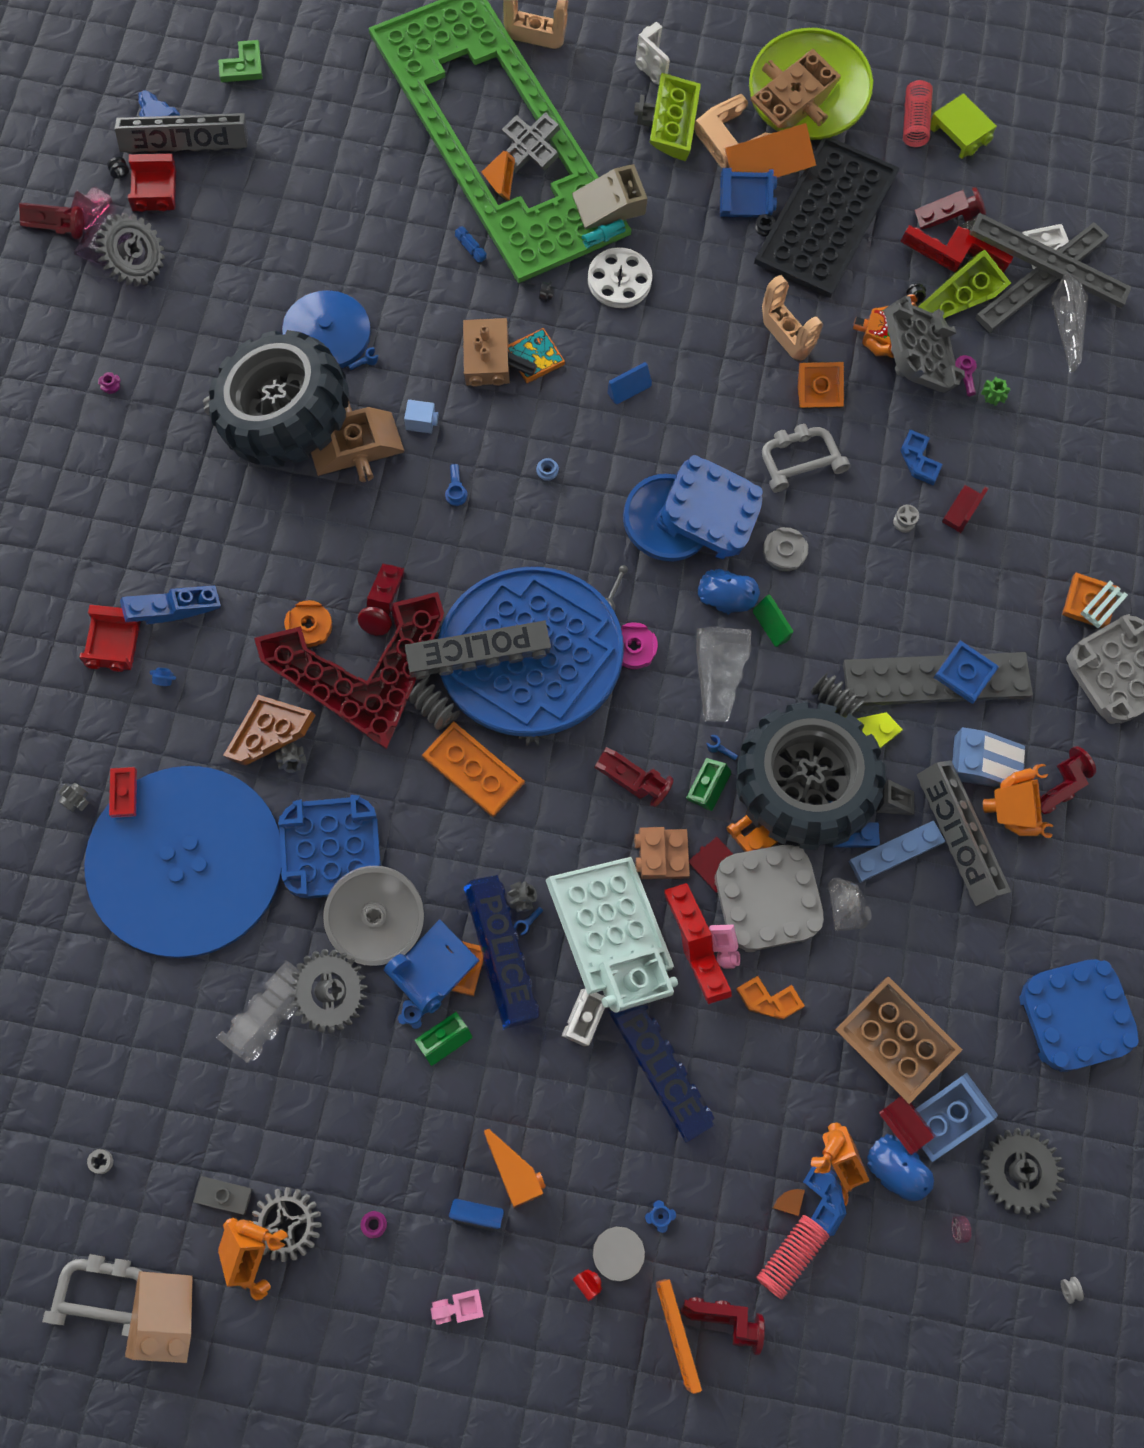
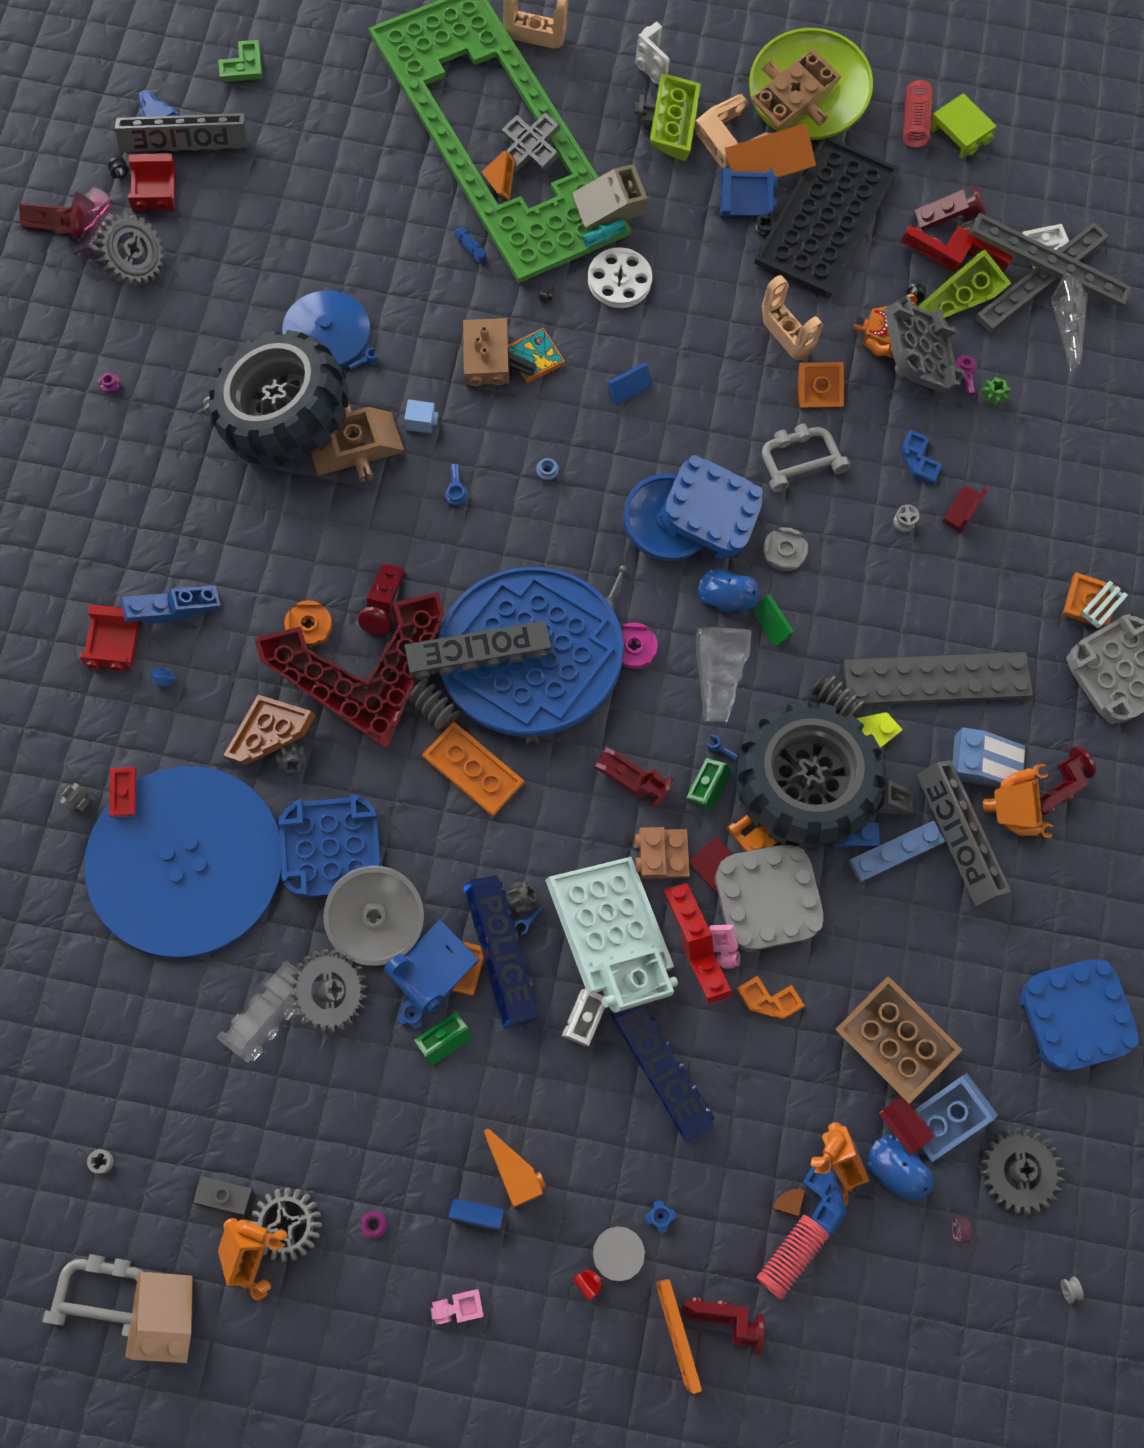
clear wedge [828,878,871,931] -> none
blue plate [933,640,999,704] -> none

